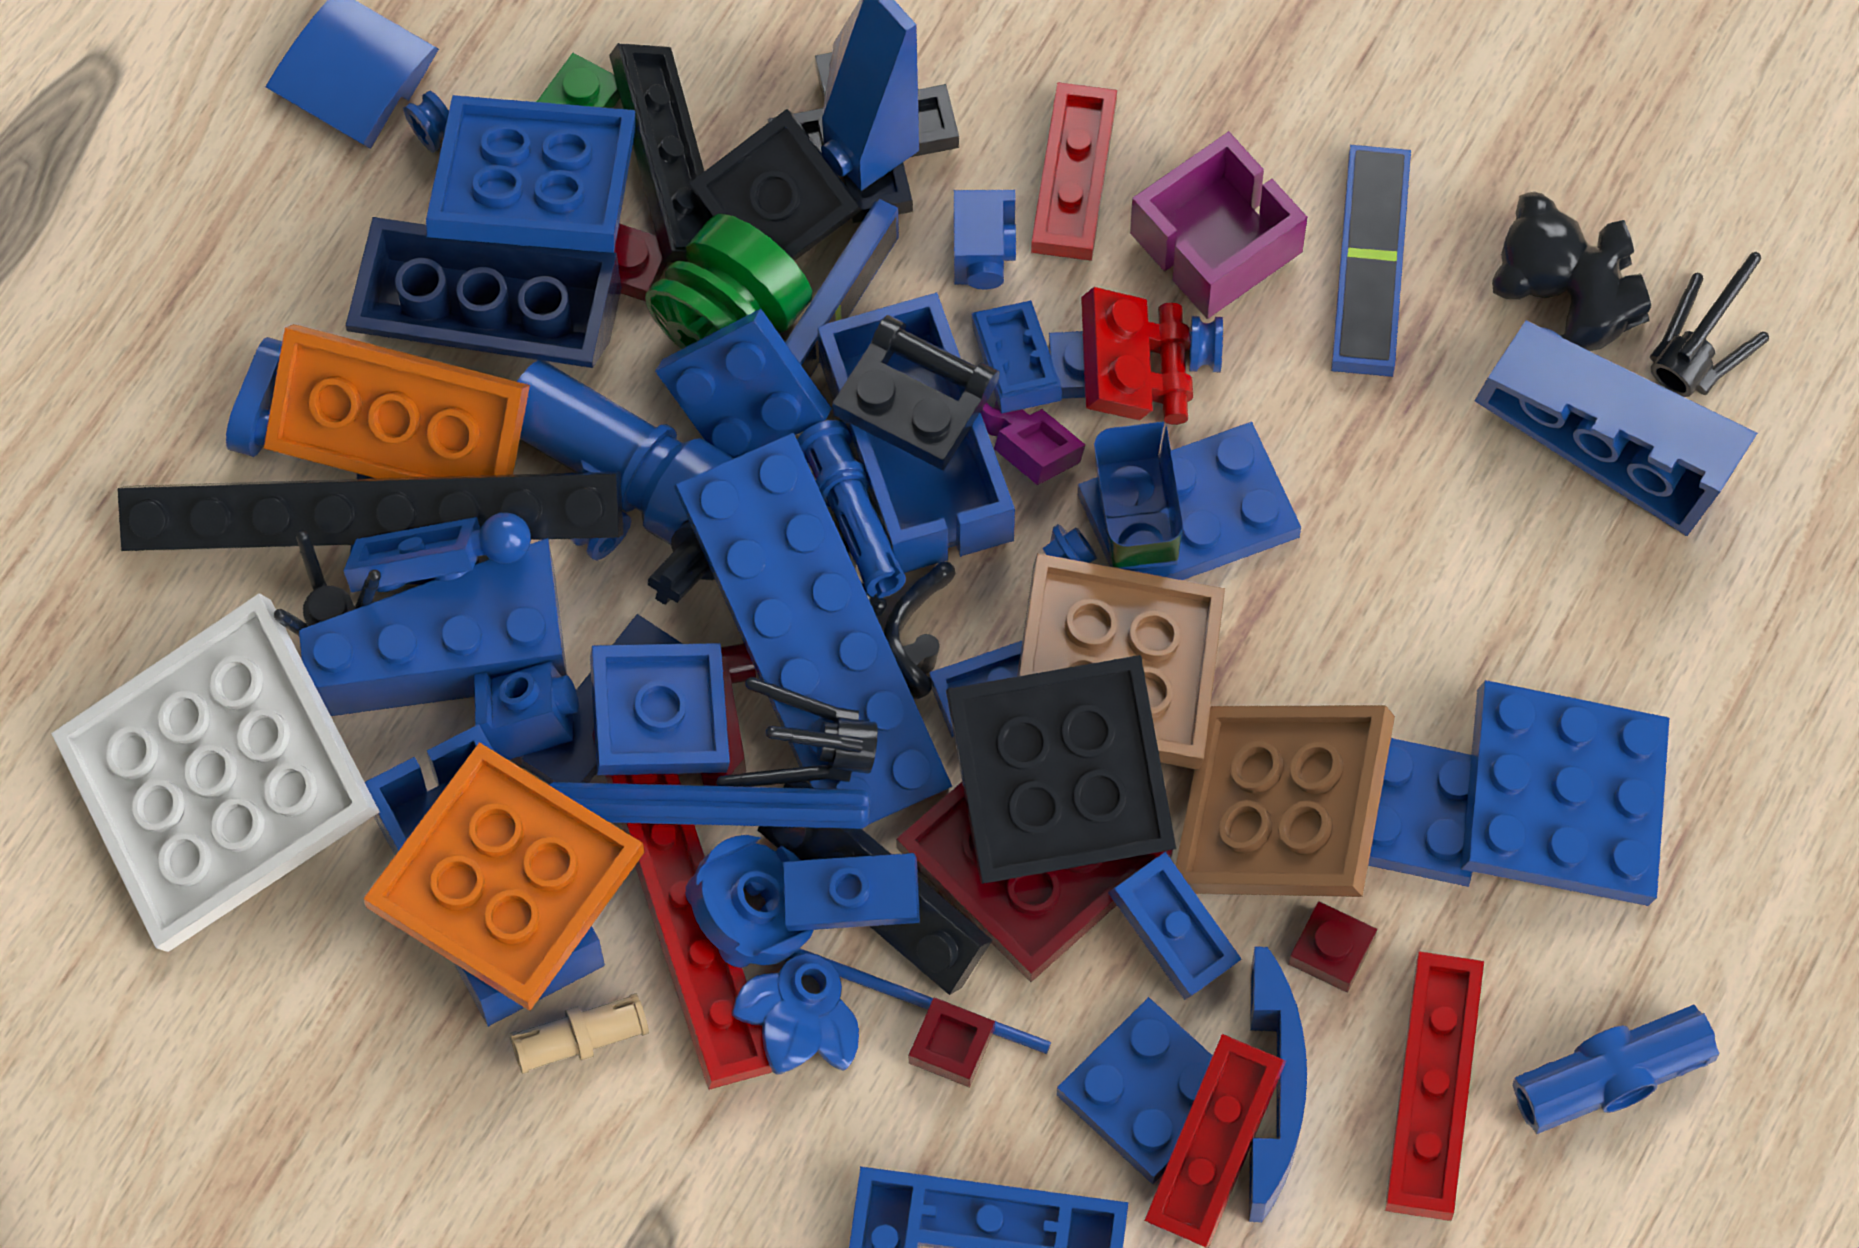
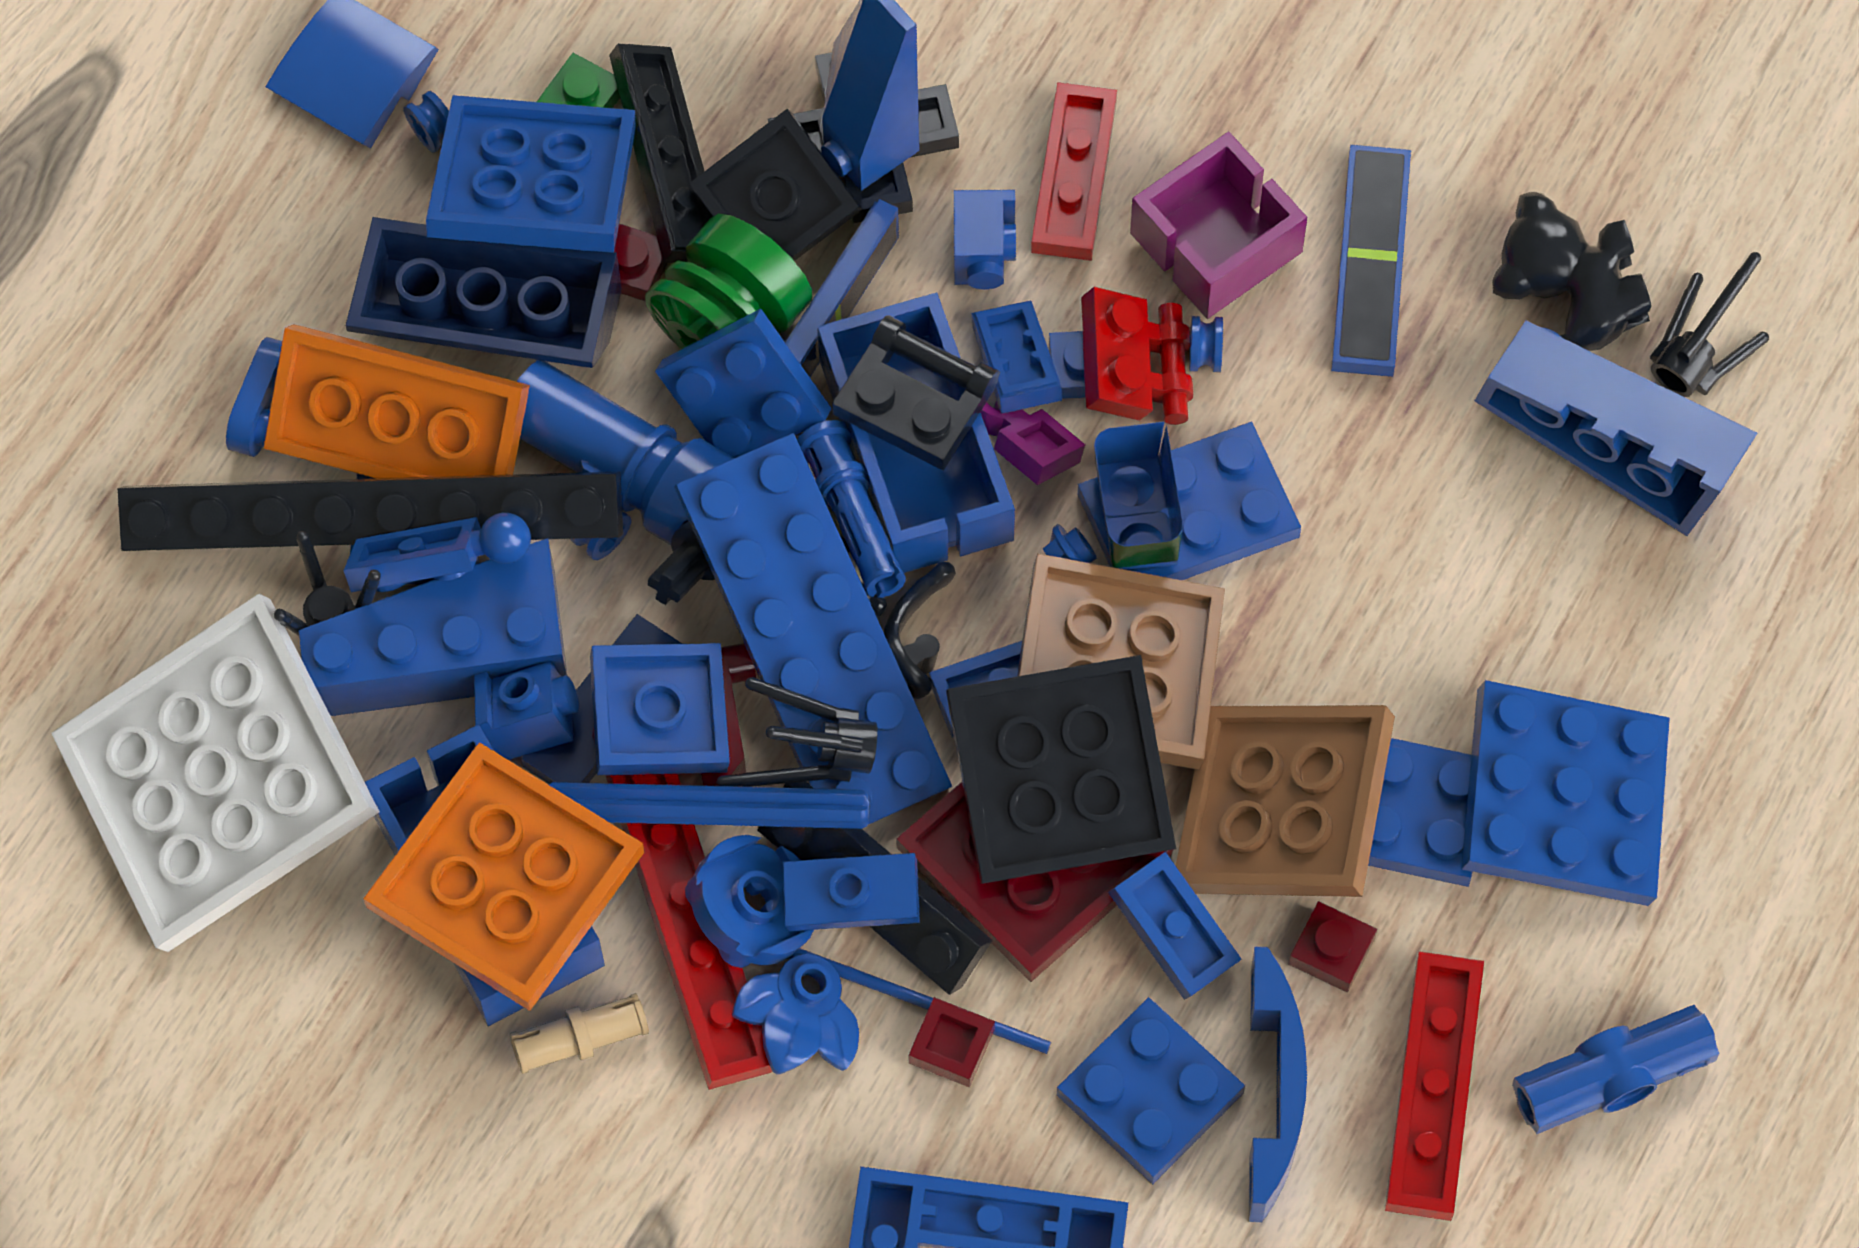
red plate [1144,1034,1286,1248] -> none

